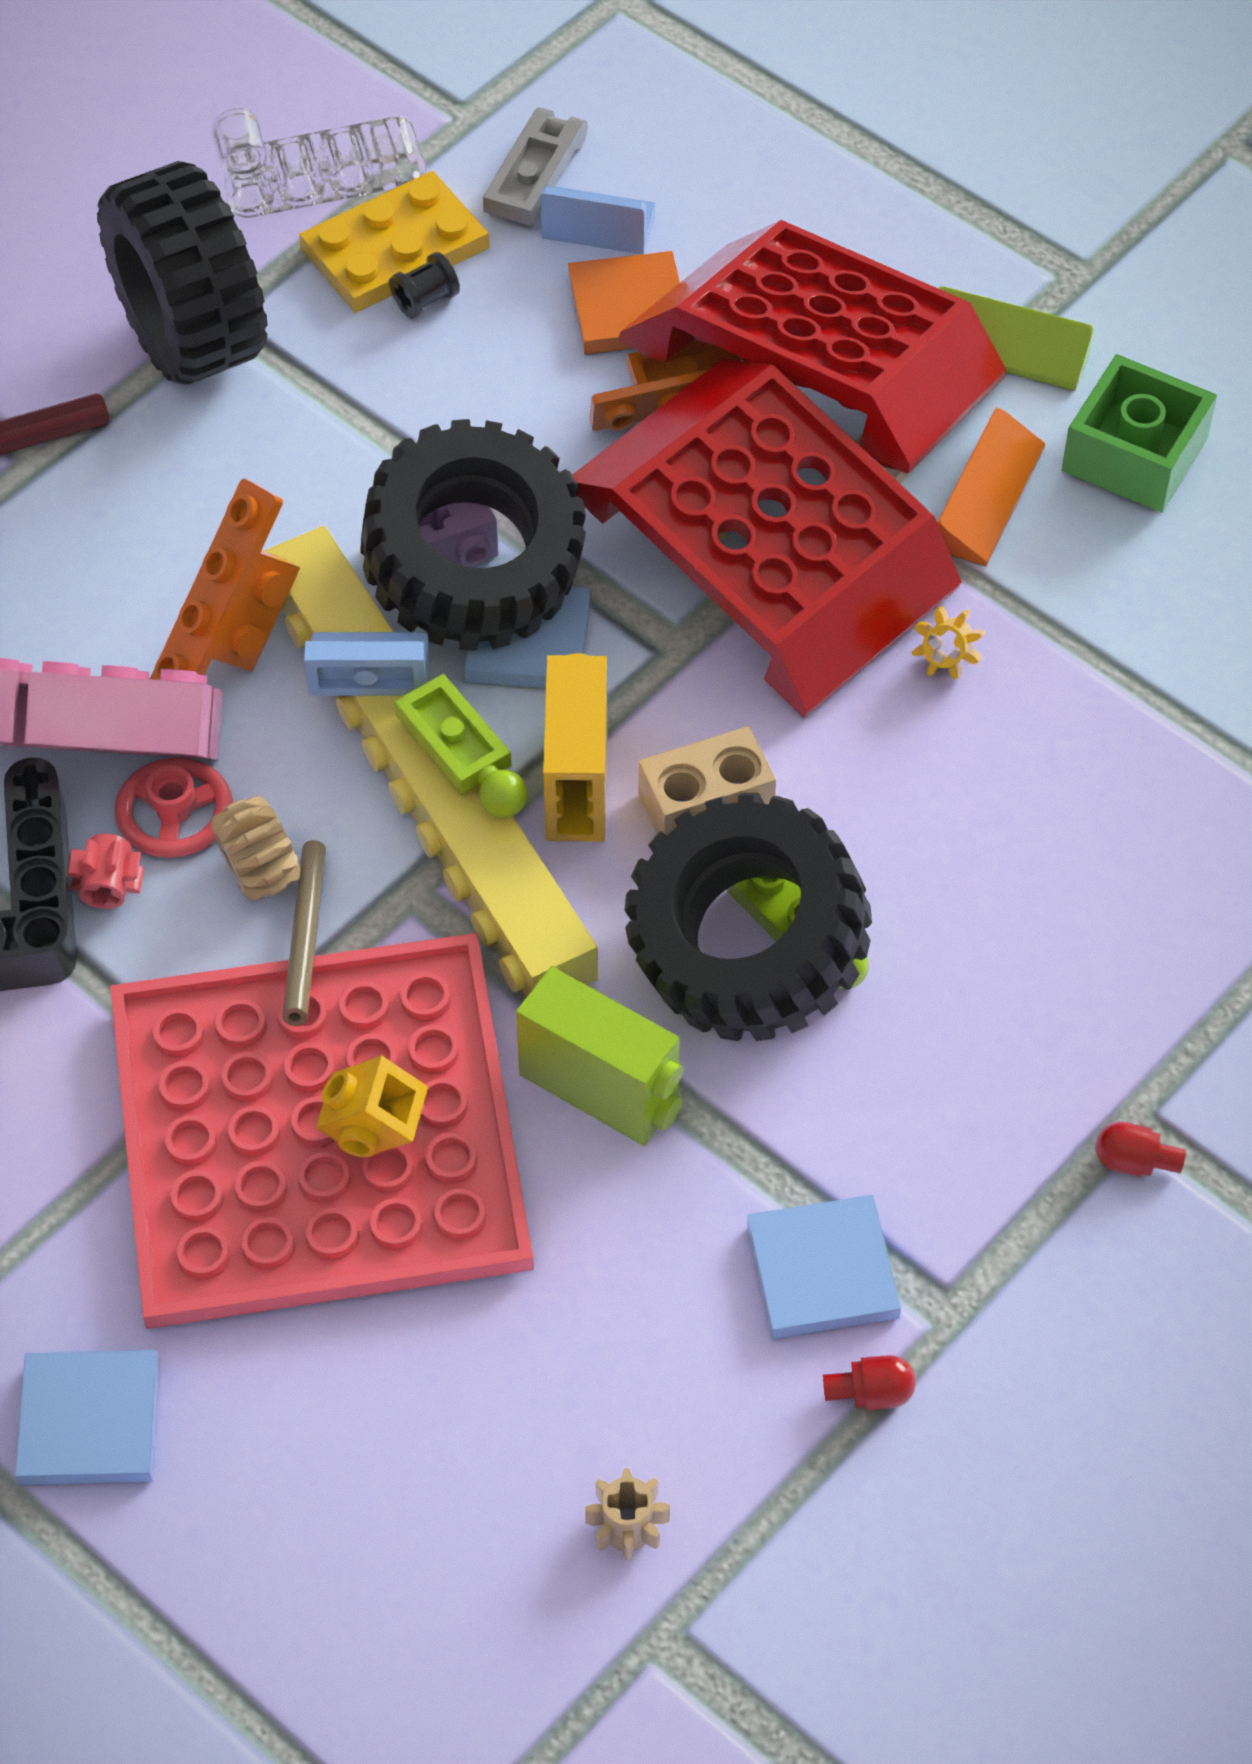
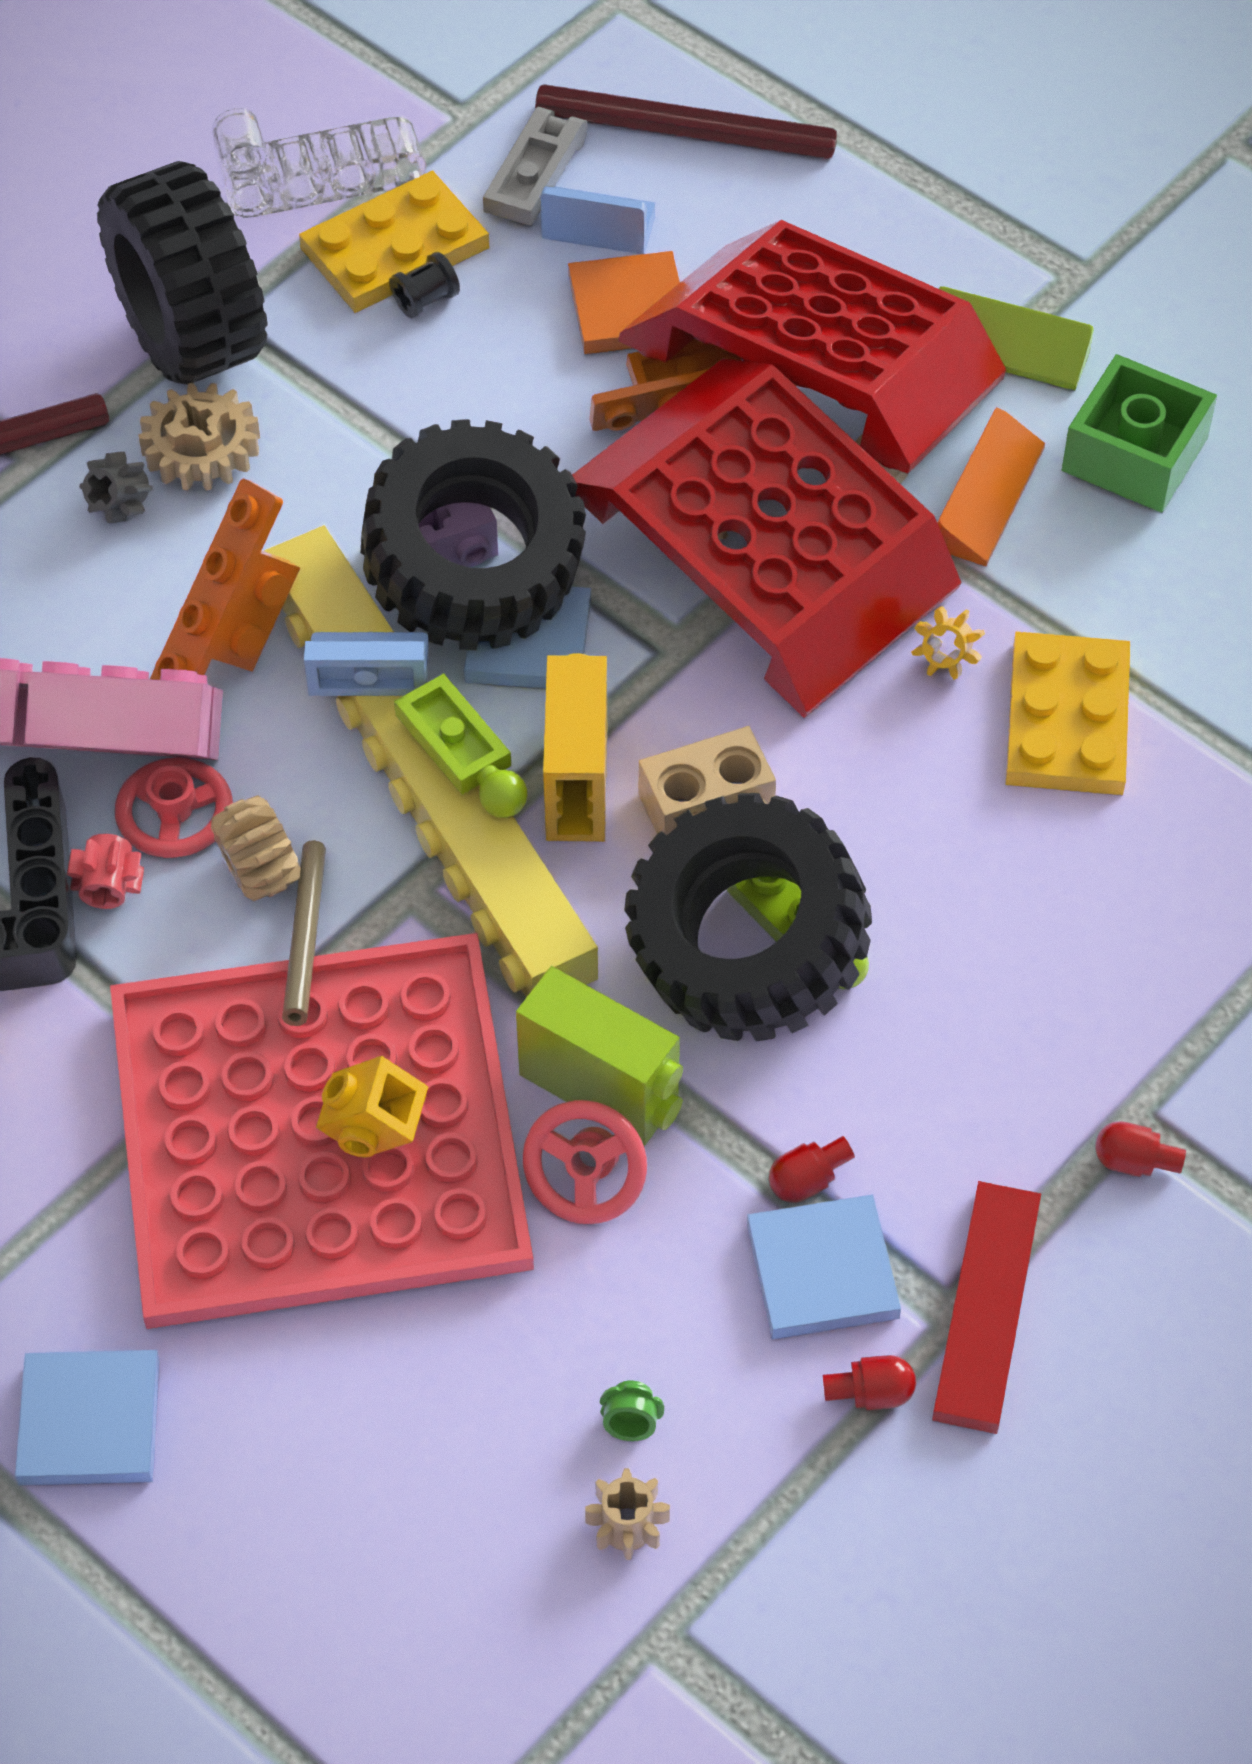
none -> dark grey gear [79,451,153,523]
none -> tan gear [138,383,261,491]
none -> coral piece [523,1100,647,1224]
none -> dark red axle [535,84,837,159]
none -> bright green plate [599,1380,665,1441]
none -> red cylinder [768,1136,855,1203]
none -> red tile [932,1181,1042,1434]
none -> yellow plate [1005,631,1130,795]

